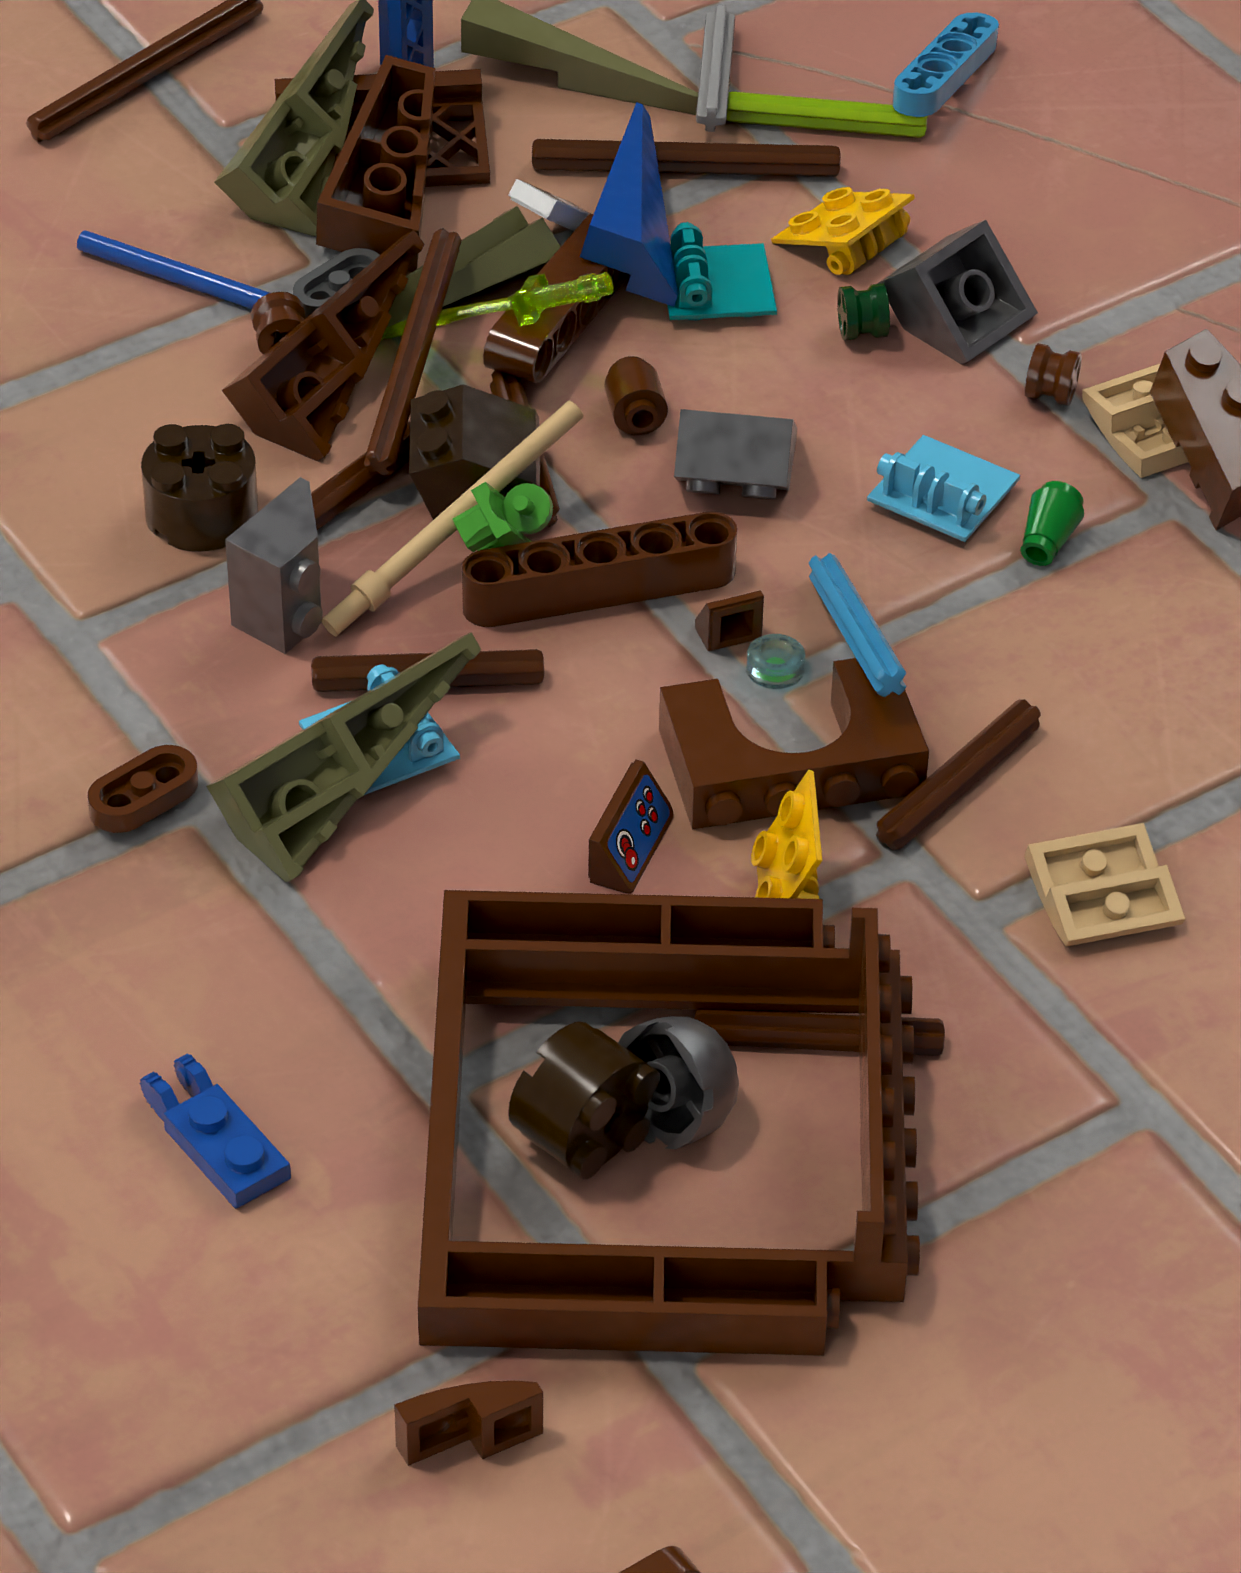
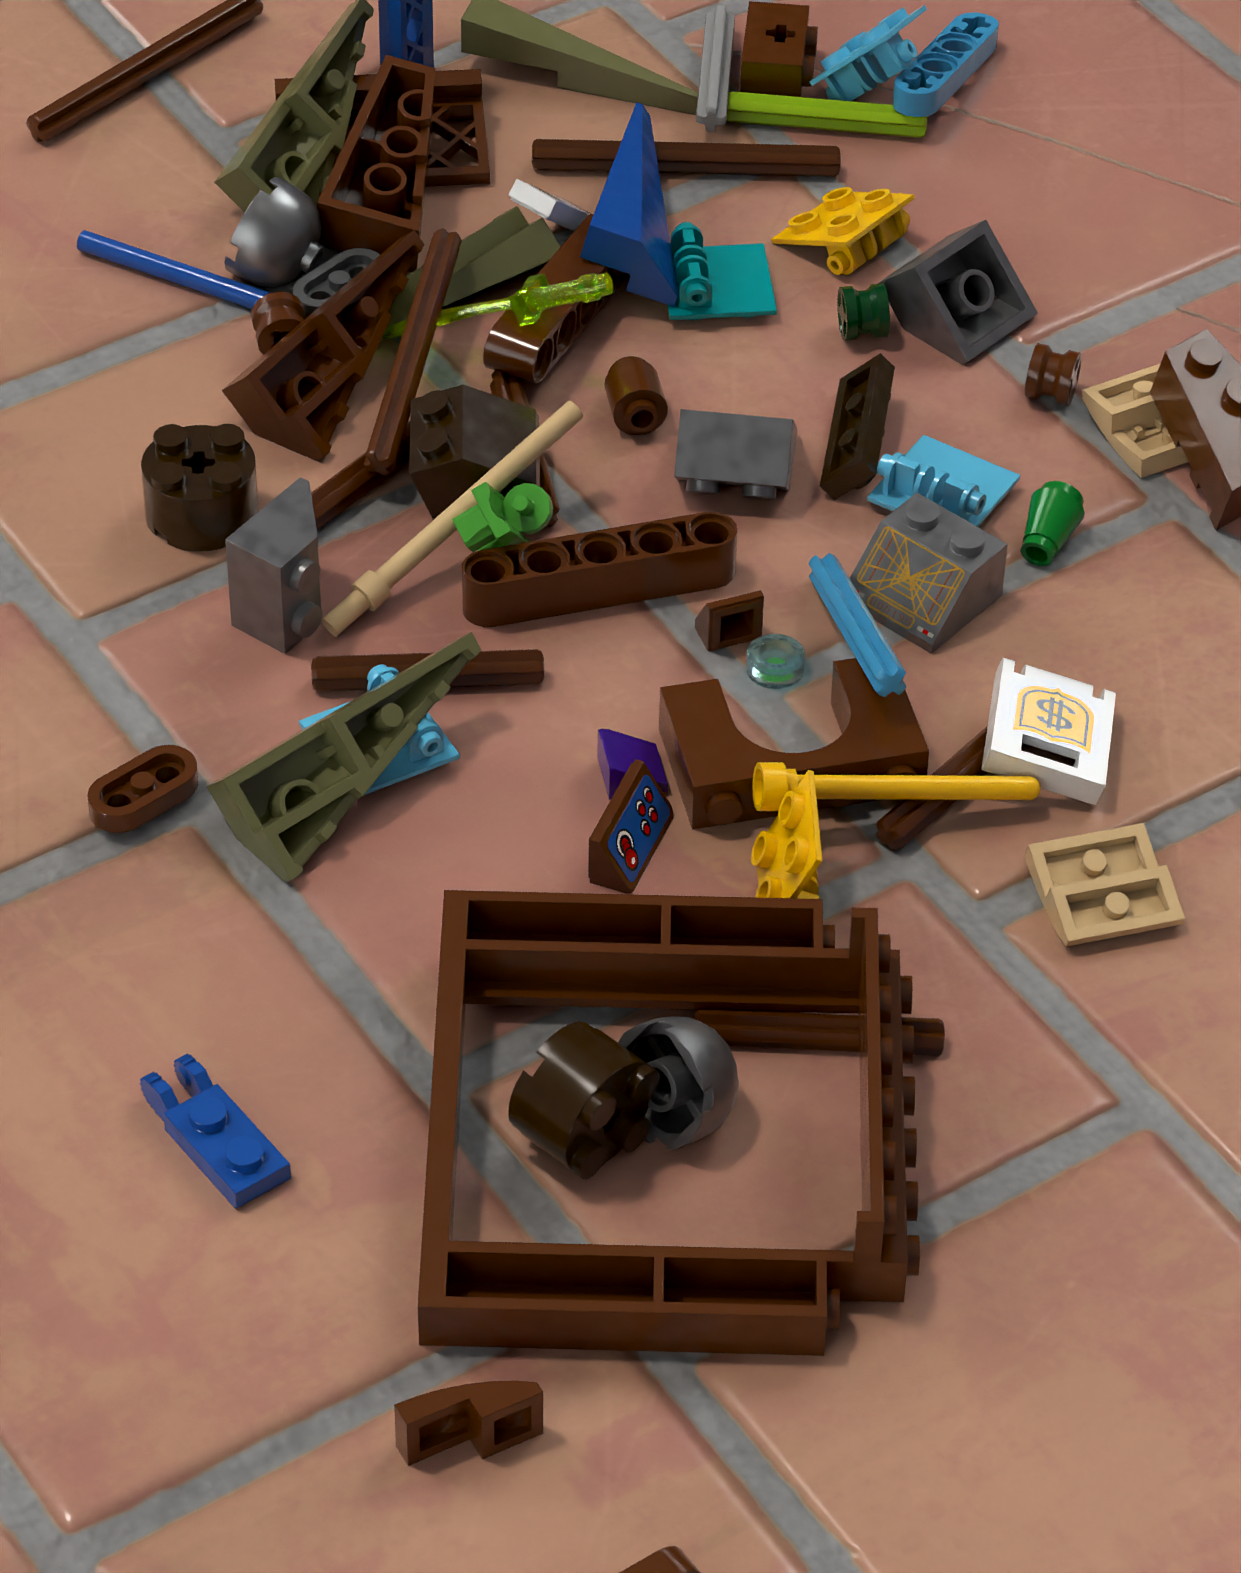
none -> flat silver cylinder [224,177,325,287]
none -> dark purple slope [597,729,668,800]
none -> reddish brown brick [740,1,818,97]
none -> yellow piece [752,762,1041,811]
none -> medium azure hinge [809,5,927,101]
none -> dark brown plate [819,353,895,500]
none -> flat silver slope [850,493,1008,654]
none -> white container [981,657,1116,805]

